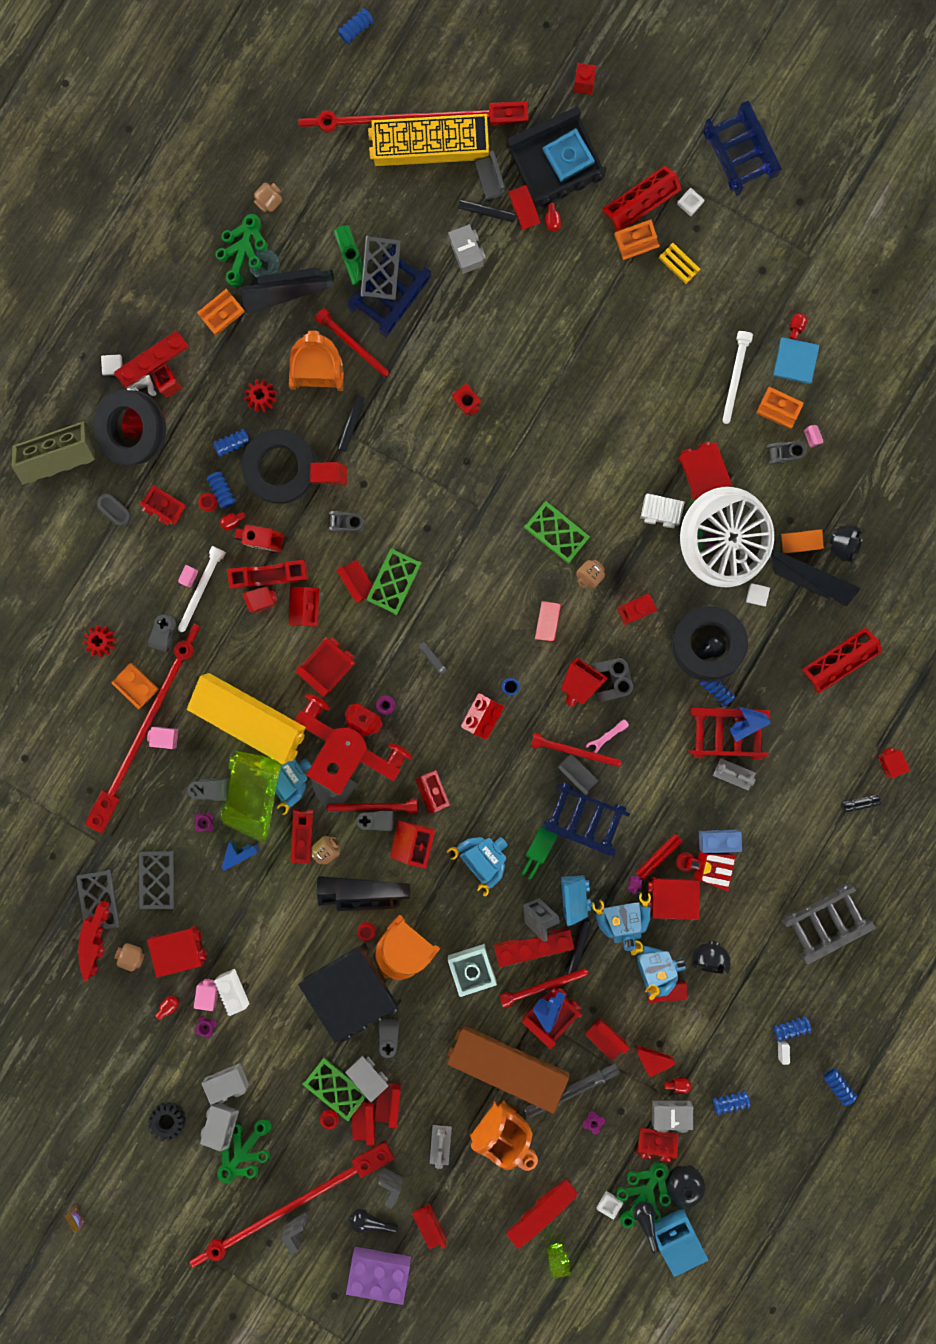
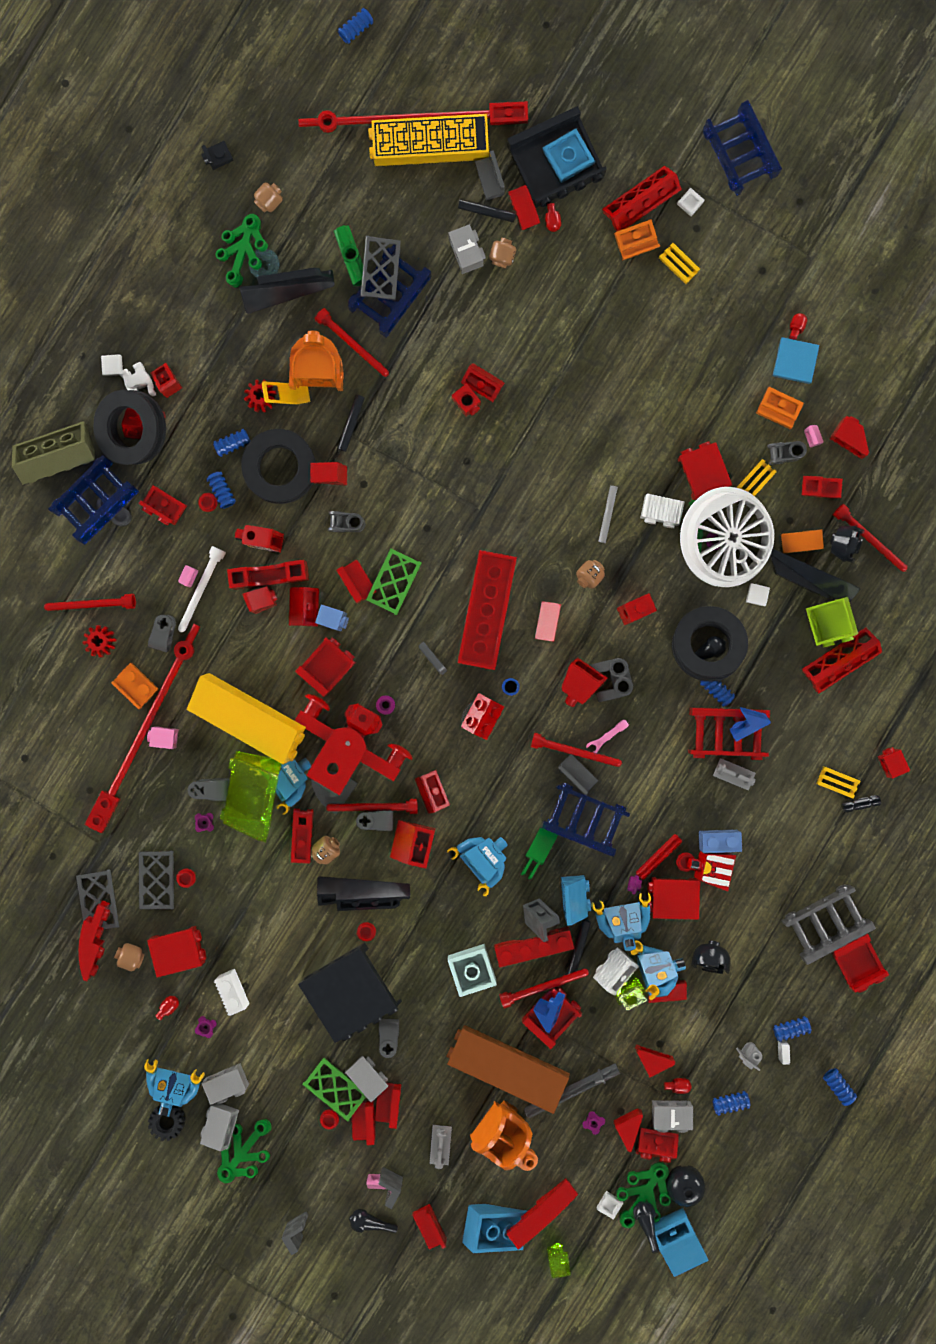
pearl gold tile [65,1205,85,1233] -> none
red plate [114,331,189,389] -> none
red bar [190,1141,395,1268] -> none
bright pink brick [194,979,219,1011] -> none
orange plate [197,289,245,336] -> none
red cylinder [220,512,246,531] -> none
blue slope [222,840,260,871] -> none
medium lavender brick [346,1247,411,1305] -> none
orange animal [375,915,440,980] -> none
bright green window [524,501,590,564] -> none
red brick [573,63,596,95] -> none
red panel [585,1017,630,1060] -> none
white piece [723,331,753,424] -> none
none -> red piece [44,594,136,611]
none -> clear blue fence [48,455,139,545]
none -> dark azure torso [144,1059,205,1117]
none -> red plate [176,868,196,888]
none -> black bracket [201,141,234,170]
none -> yellow piece [262,381,310,404]
none -> medium blue brick [315,604,349,631]
none -> bright pink slope [367,1174,386,1189]
none -> red plate [458,550,517,670]
none -> red slope [461,363,505,402]
none -> dark azure slope [462,1204,527,1253]
none -> medium nougat head [489,238,516,269]
none -> white brick [593,947,639,995]
none -> light grey bar [598,486,618,543]
none -> red slope [613,1108,643,1152]
none -> clear neon green brick [615,976,647,1011]
none -> yellow tile [736,459,777,496]
none -> light grey hinge [736,1042,762,1071]
none -> red slope [802,476,843,499]
none -> lime piece [806,597,858,648]
none -> yellow tile [816,766,860,799]
none -> red slope [829,416,869,459]
none -> red panel [831,934,889,993]
none -> red piece [833,504,907,572]

